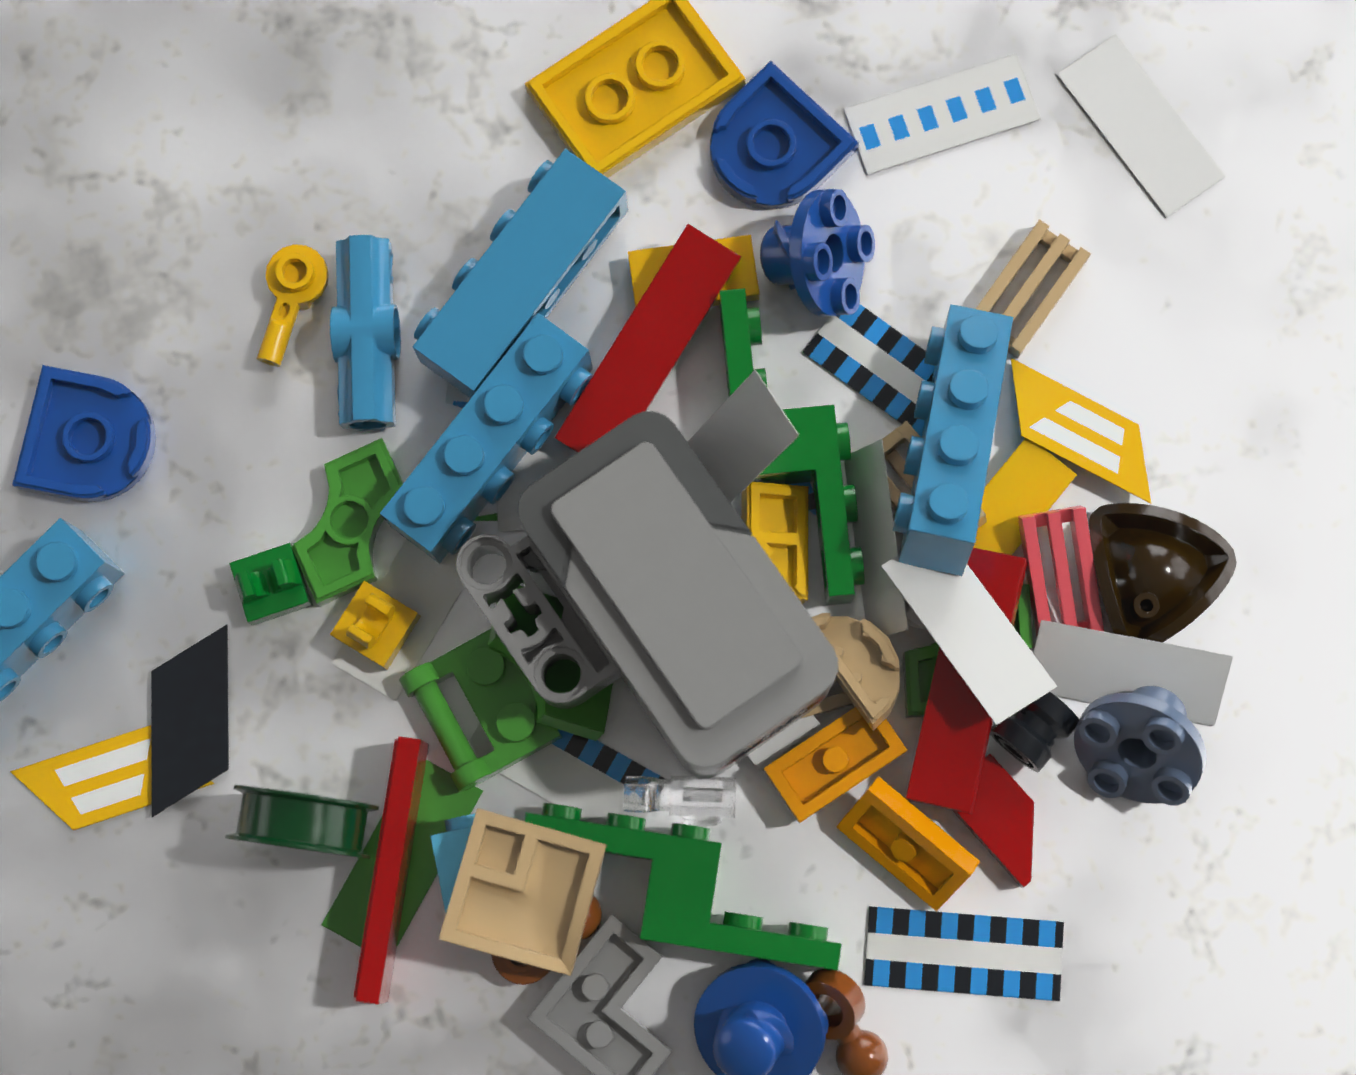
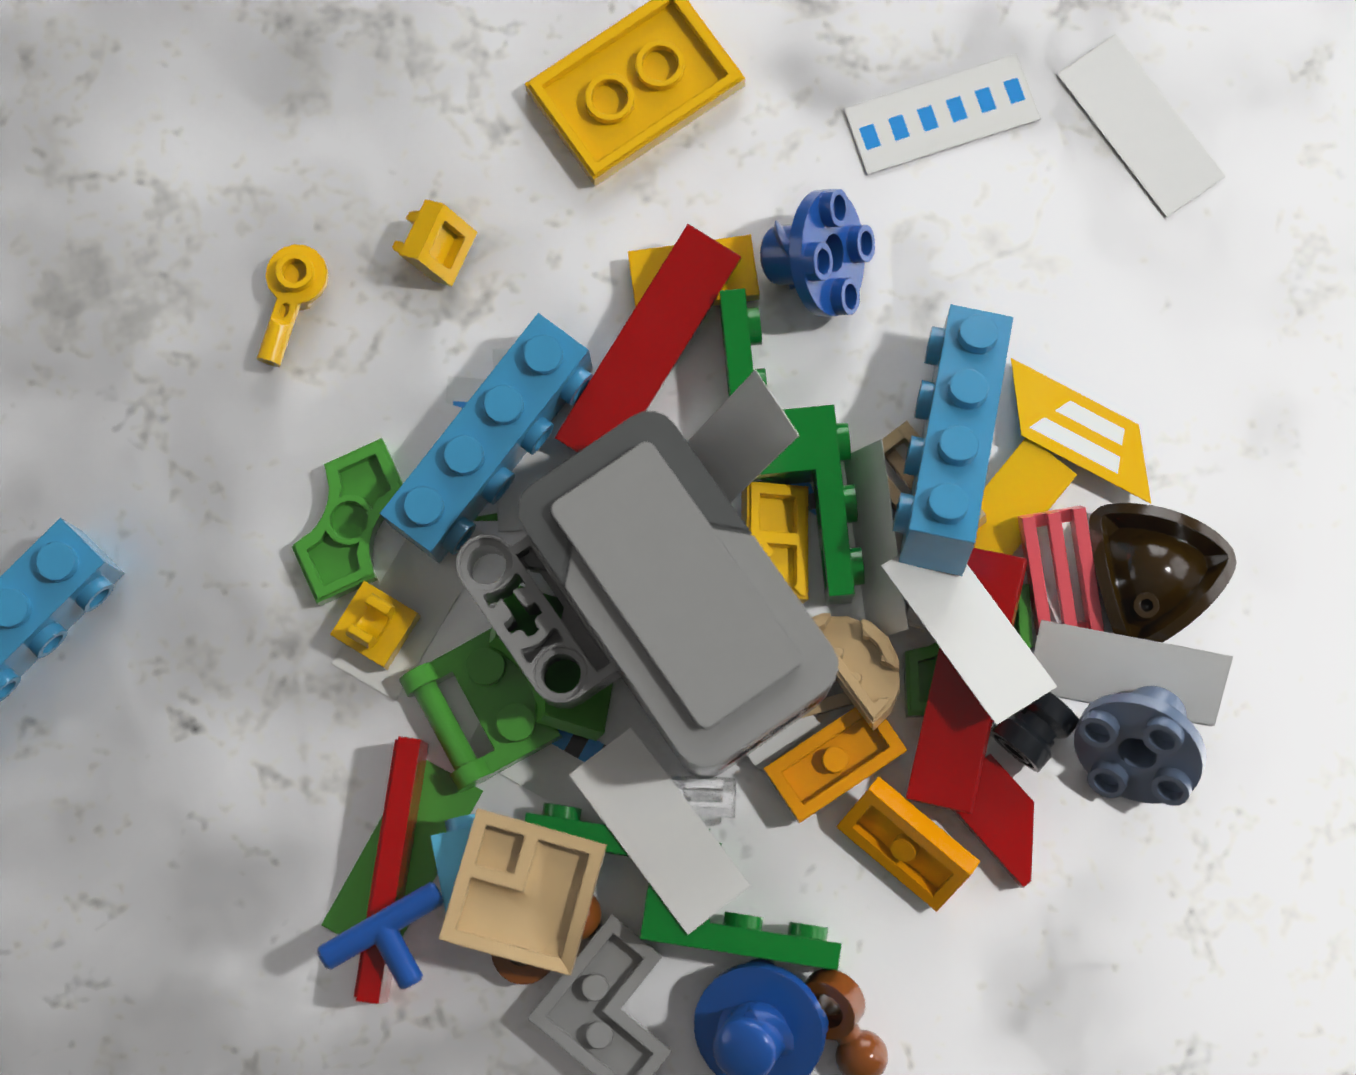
yellow sticker [10,725,214,830] -> none
blue tile [12,365,156,502] -> none
black sticker [151,624,229,817] -> none
dark green wheel [225,785,379,859] -> none
green tile [229,543,313,626] -> none
dark azure piece [330,235,401,431] -> none
dark azure brick [413,148,628,398] -> none
blue tile [710,61,859,209] -> none
sticker [803,304,935,437] -> none
sticker [864,906,1064,1001] -> none
tan tile [976,219,1091,359] -> none
none -> blue piece [317,882,444,990]
none -> yellow tile [392,199,477,287]
none -> white sticker [569,727,751,934]

